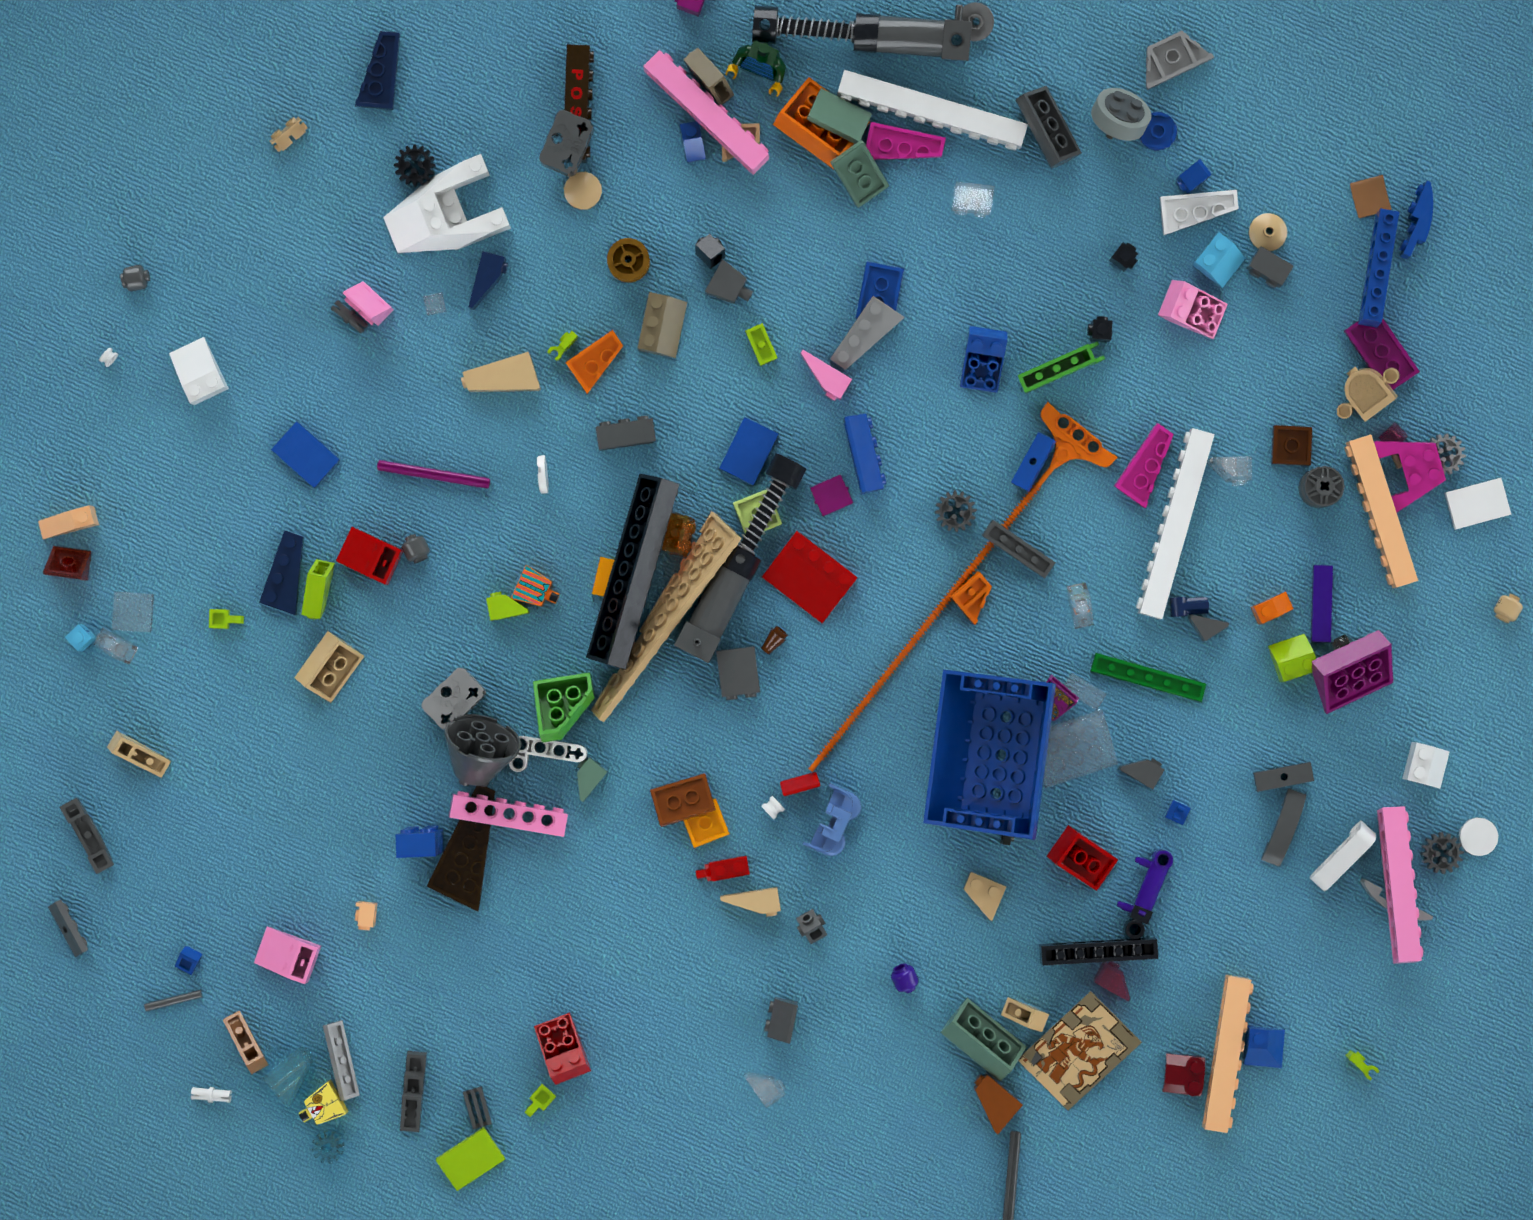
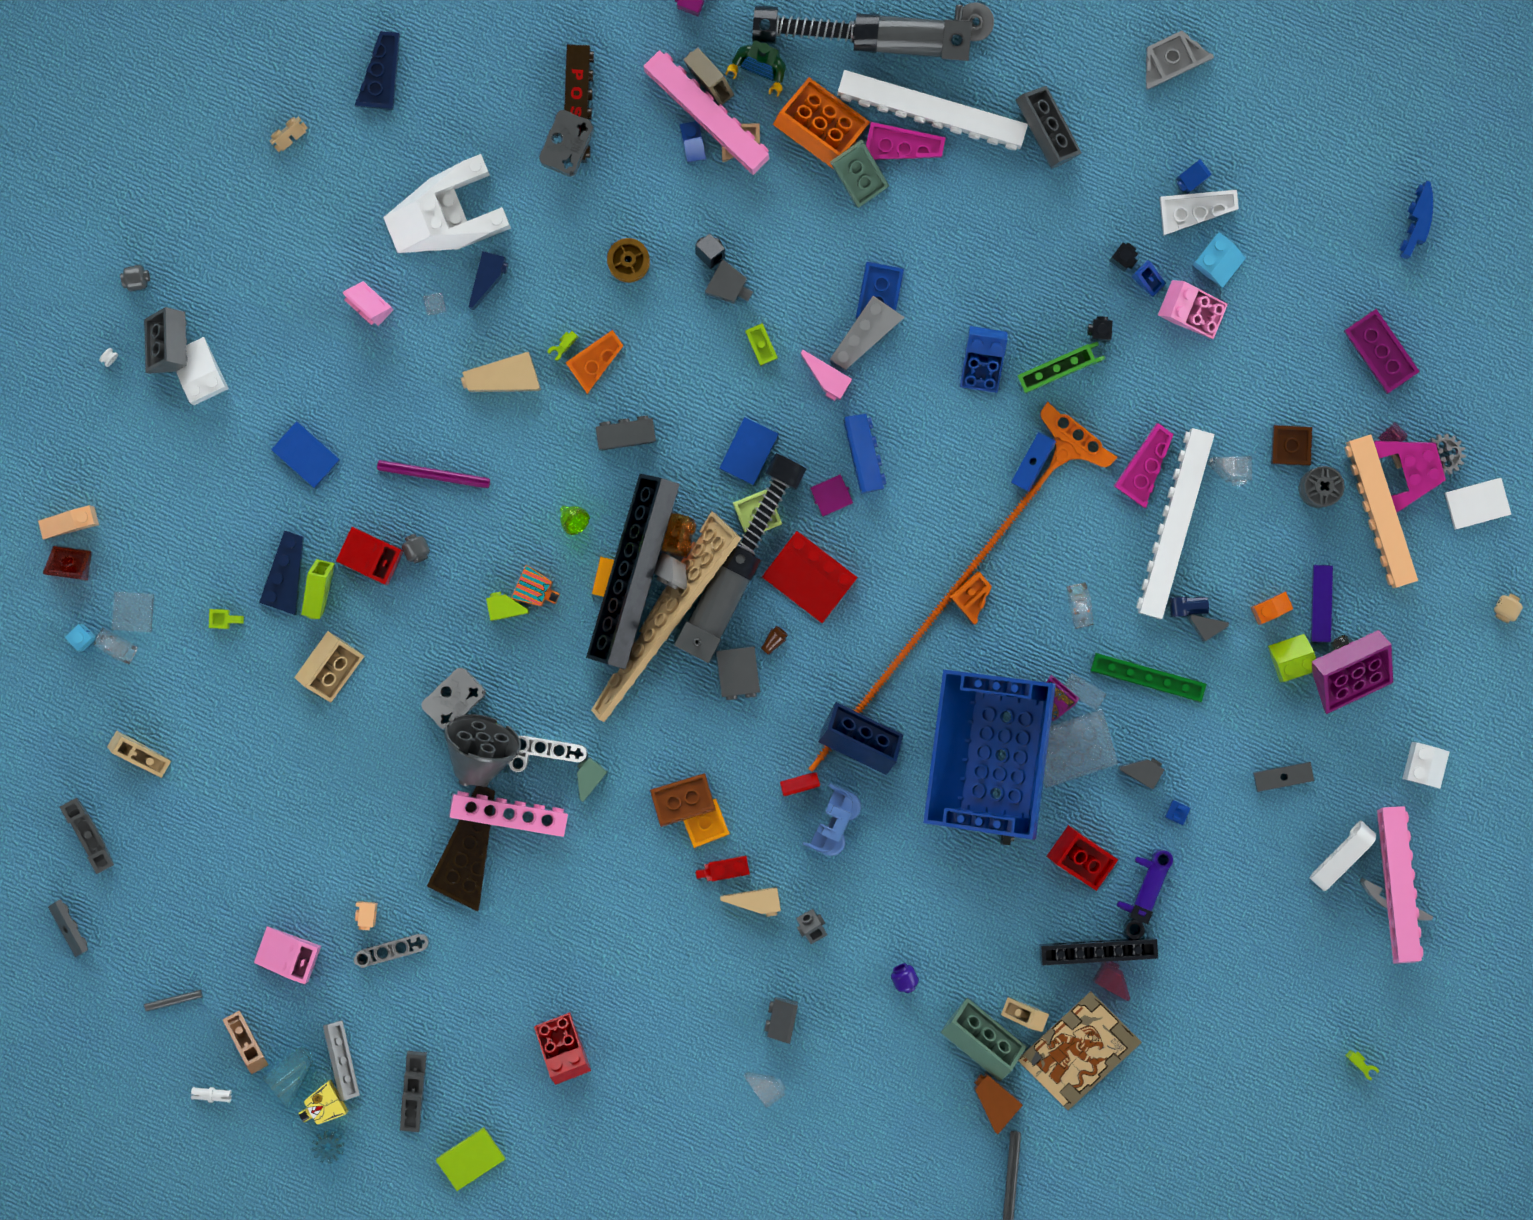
blue slope [175,946,202,975] -> none
dark grey pin [331,300,368,334] -> none
black gear [394,144,436,187] -> none
blue brick [395,825,444,858] -> none
dark grey tile [463,1086,492,1129] -> none
lime plate [524,1083,556,1117] -> none
bright green brick [533,672,595,743] -> none
white tile [537,455,549,494] -> none
tan dish [564,172,602,210] -> none
dark tan slope [637,292,687,358] -> none
white wheel [762,795,785,819] -> none
sand green tile [806,88,872,144] -> none
dark grey gear [935,490,977,532] -> none
clear slope [951,182,995,217] -> none
tan wing [963,872,1006,921] -> none
dark grey plate [981,520,1056,578] -> none
light grey wheel [1091,88,1151,141] -> none
blue tile [1140,112,1177,151] -> none
dark red slope [1162,1053,1205,1096] -> none
light nougat brick [1202,975,1253,1133] -> none
blue slope [1243,1026,1285,1068] -> none
dark grey brick [1246,246,1294,288] -> none
tan dish [1249,213,1287,251] -> none
dark grey slope [1261,788,1306,867] -> none
tan piece [1337,366,1399,422] -> none
medium nougat sticker [1350,175,1392,218] -> none
blue brick [1358,208,1399,328] -> none
dark grey gear [1420,832,1464,874] -> none
white tile [1459,817,1498,856] -> none
none -> dark grey slope [144,307,187,374]
none -> light grey beam [354,934,429,968]
none -> clear neon green helmet [560,506,590,535]
none -> light grey slope [653,552,687,590]
none -> dark blue slope [818,702,903,775]
none -> blue slope [1132,260,1166,297]

